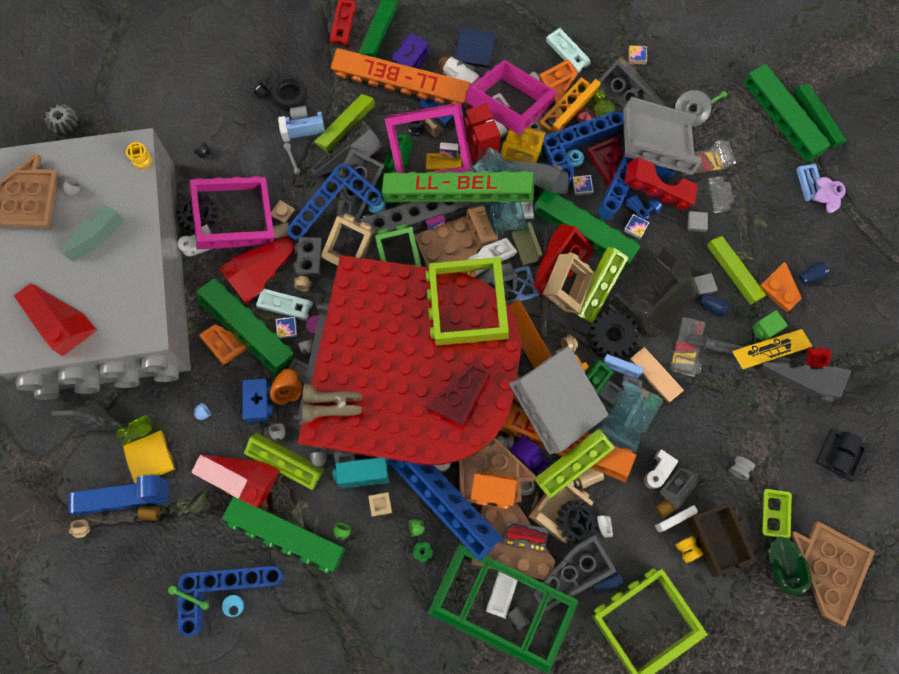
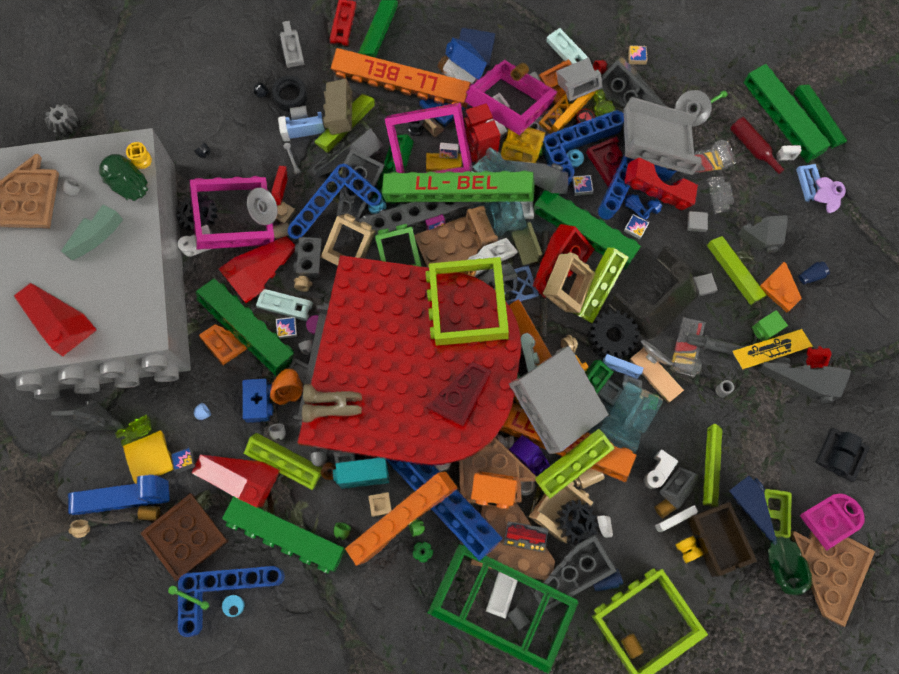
dark purple brick [391,33,429,69] -> none
dark blue cone [700,294,731,317] -> none
light grey wheel [729,456,755,481] -> none
none -> dark green hair [98,154,148,201]
none -> reddish brown plate [140,493,228,582]
none -> tile [171,447,196,474]
none -> light grey dish [247,188,277,225]
none -> red tile [271,166,288,206]
none -> light grey hinge [280,21,305,68]
none -> reddish brown hinge [321,462,336,480]
none -> dark tan brick [323,79,352,135]
none -> orange arch [345,471,458,566]
none -> blue slope [446,37,487,79]
none -> pearl gold hinge [510,63,529,81]
none -> light aqua plate [521,333,540,372]
none -> light grey hips [556,57,602,101]
none -> red hinge [593,60,608,74]
none -> pearl gold hinge [621,633,644,659]
none -> light grey dish [641,339,673,365]
none -> lime slope [703,424,722,507]
none -> light grey hinge [715,380,734,397]
none -> dark red piece [730,117,784,174]
none -> dark blue slope [730,476,777,546]
none -> dark grey slope [738,215,788,253]
none -> white tile [776,146,801,160]
none -> dark pink tile [800,494,865,551]

